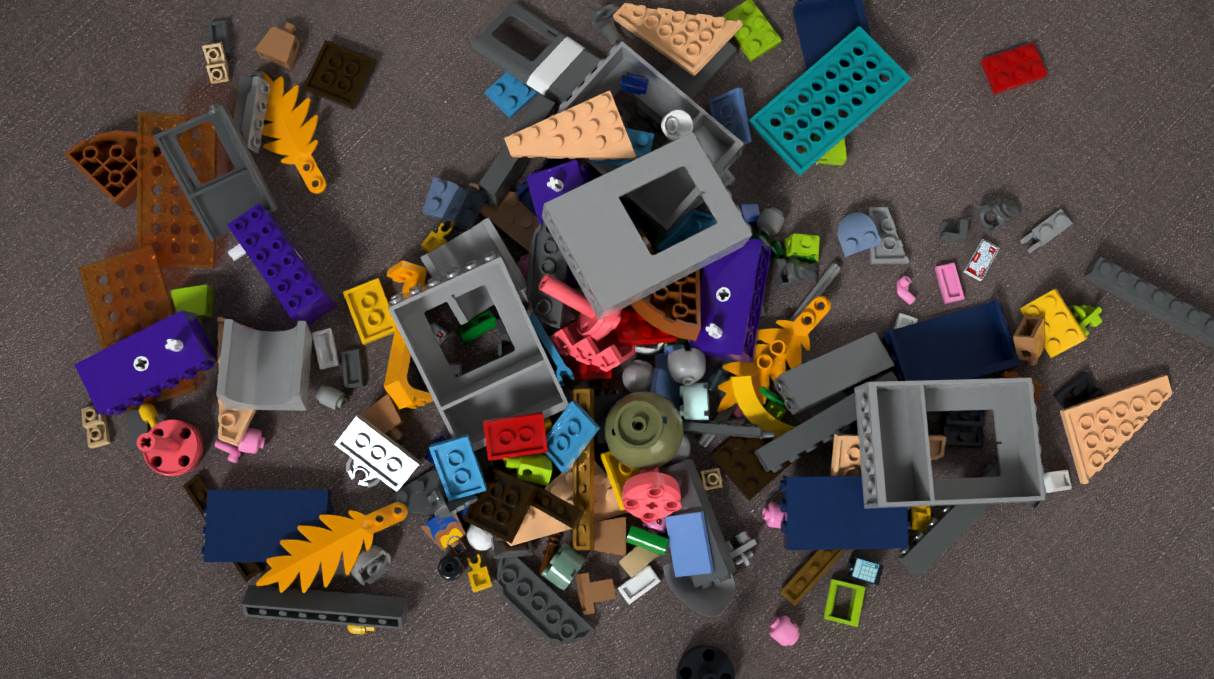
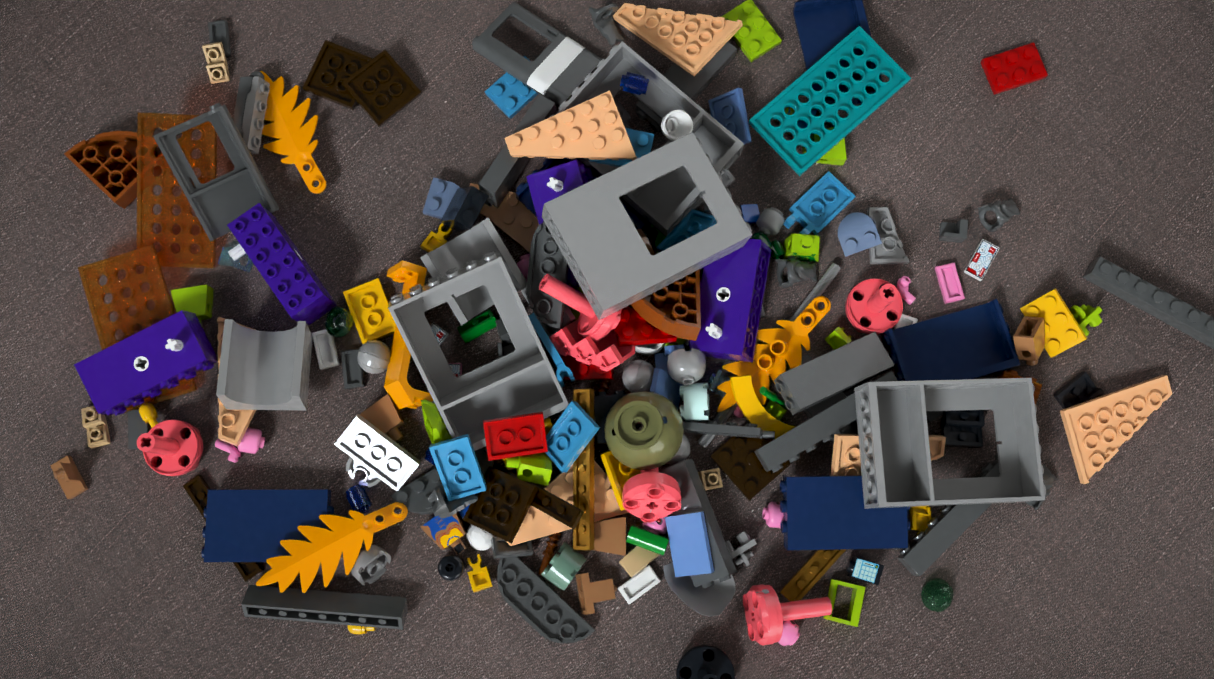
medium nougat torso [255,22,300,70] -> none
light grey brick [316,386,347,411] -> none
light grey hinge [1020,209,1073,253] -> none
white tile [1043,470,1072,493] -> none
none -> medium nougat piece [50,456,88,499]
none -> clear light blue bracket [218,247,253,272]
none -> clear green piece [325,307,354,337]
none -> dark brown plate [342,50,422,127]
none -> clear blue brick [346,484,372,514]
none -> light grey piece [357,340,391,374]
none -> lime slope [421,399,452,444]
none -> coral piece [743,584,832,646]
none -> dark azure tile [783,171,856,235]
none -> lime tile [825,327,852,350]
none -> coral piece [845,279,903,335]
none -> clear green piece [921,578,954,612]

